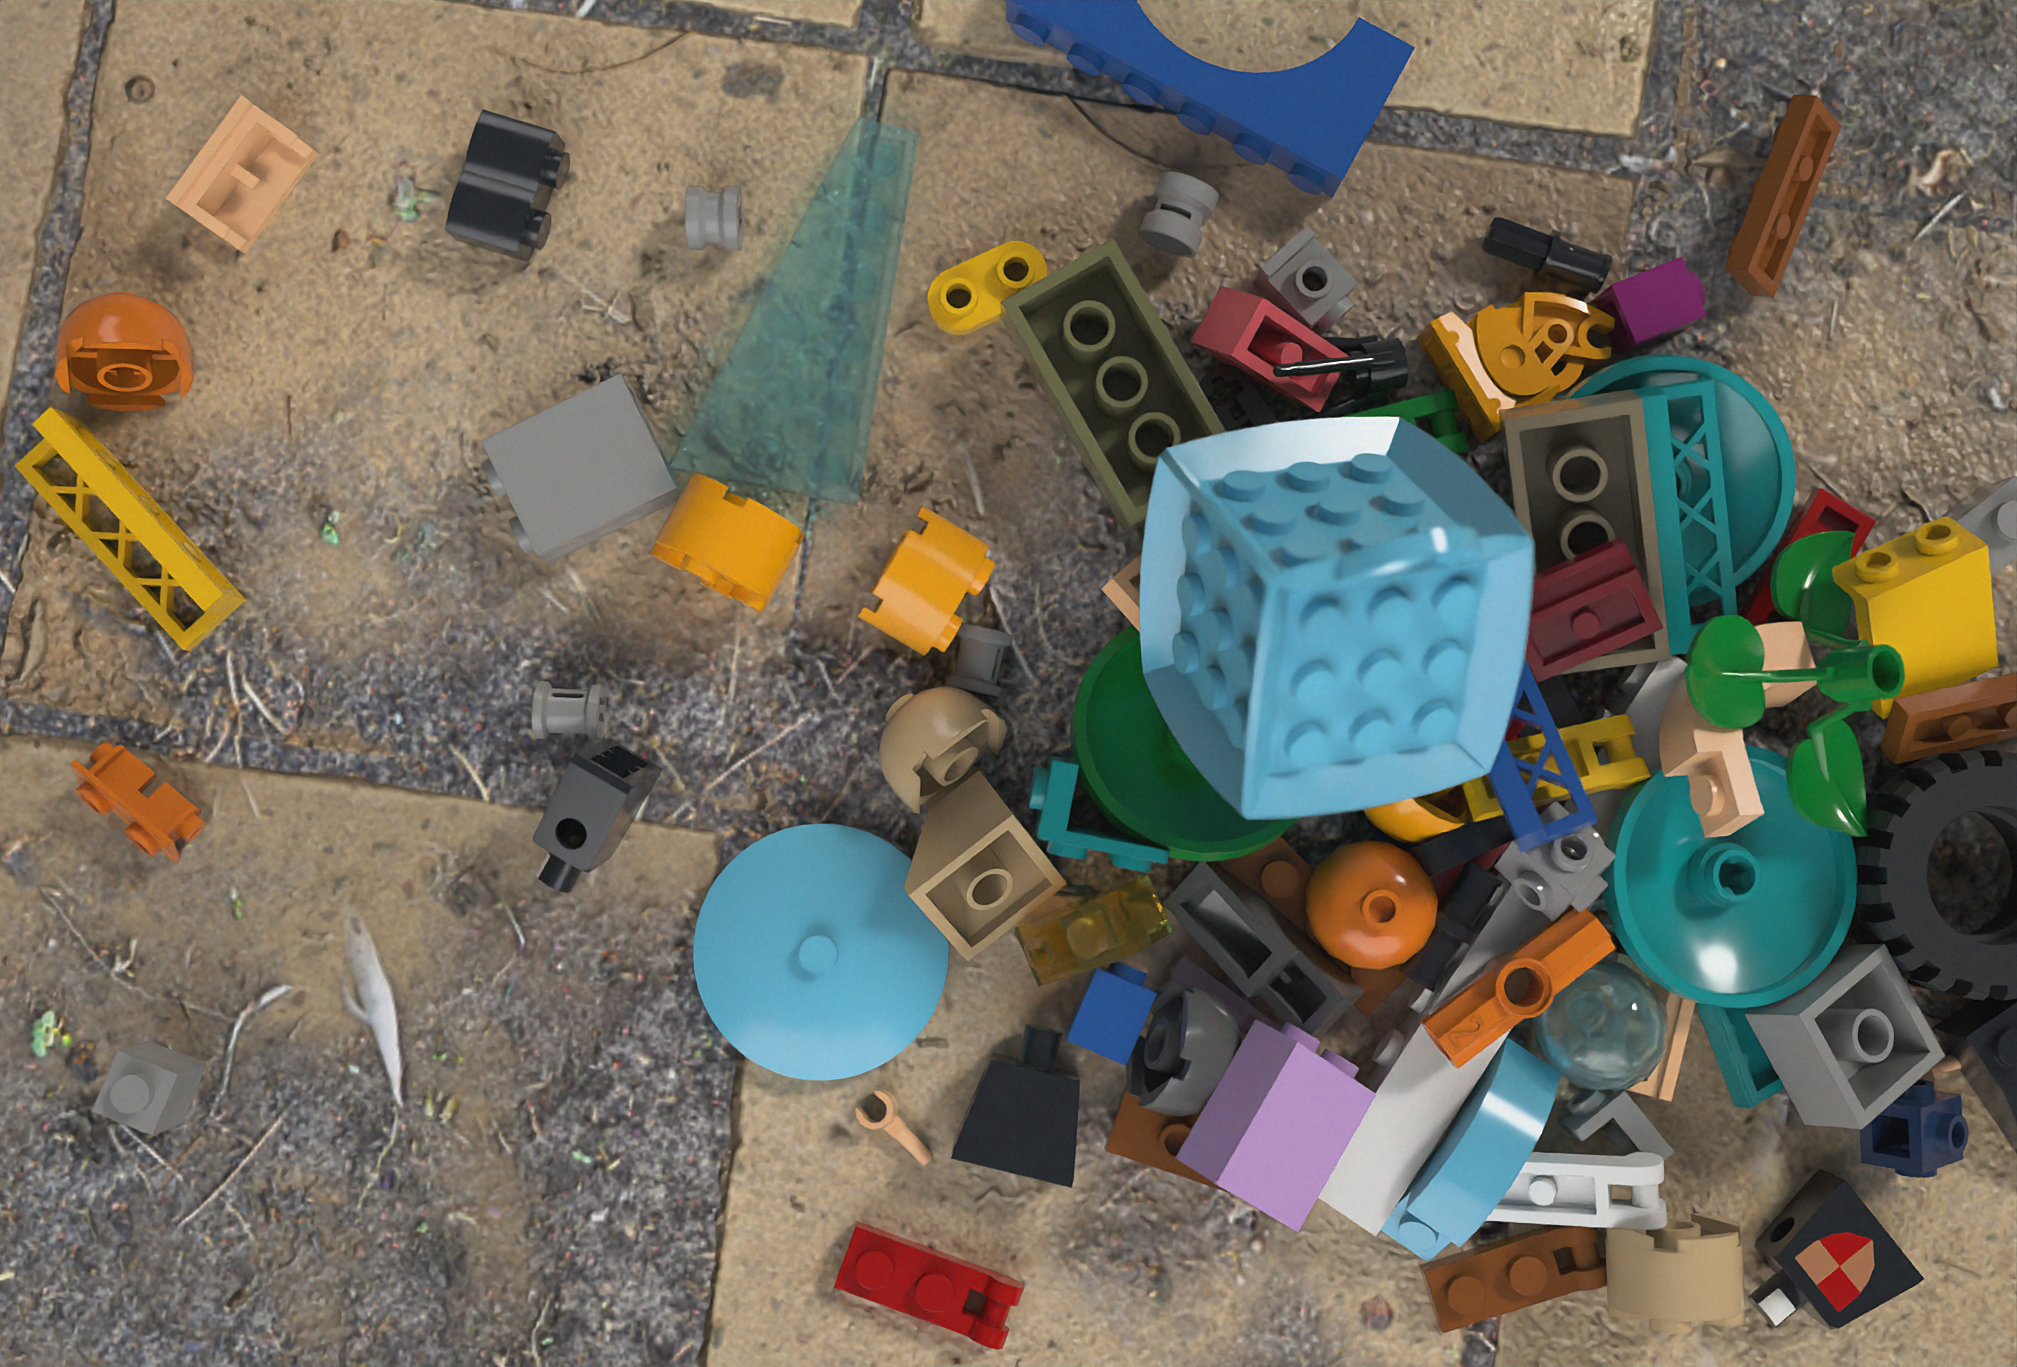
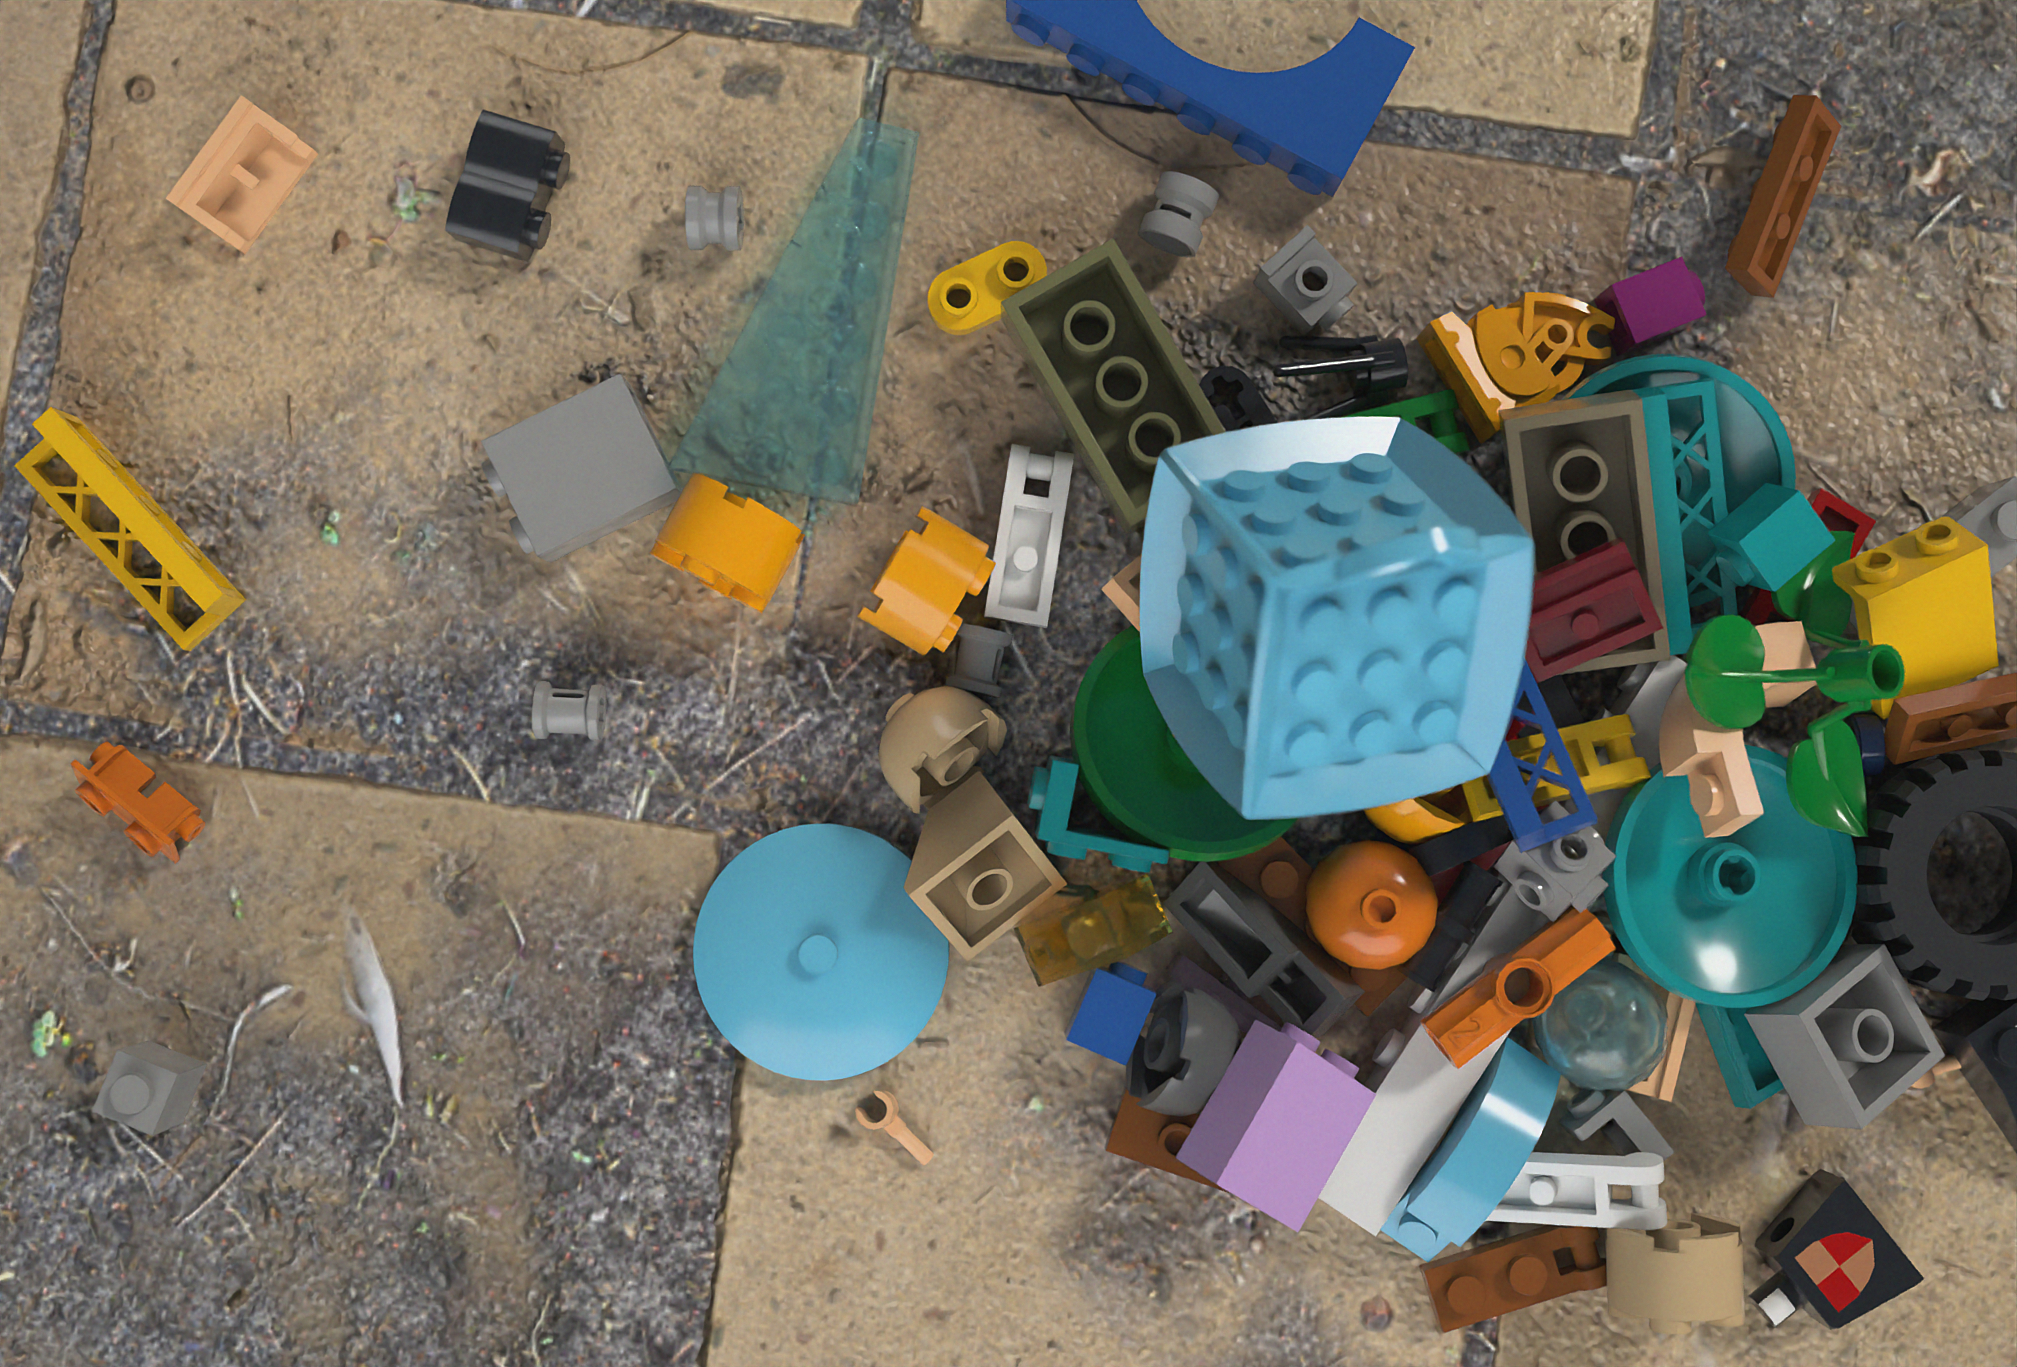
orange cylinder [55,292,194,412] -> none
black torso [532,738,663,893] -> none
red plate [833,1221,1025,1350] -> none
black torso [951,1024,1080,1188] -> none
coral slope [1190,286,1349,413] -> none
black axle [1482,217,1612,294] -> none
dark blue brick [1860,1079,1968,1178] -> none
none -> white plate [984,444,1074,628]
none -> teal brick [1707,483,1835,592]
none -> dark blue tile [1844,712,1885,777]

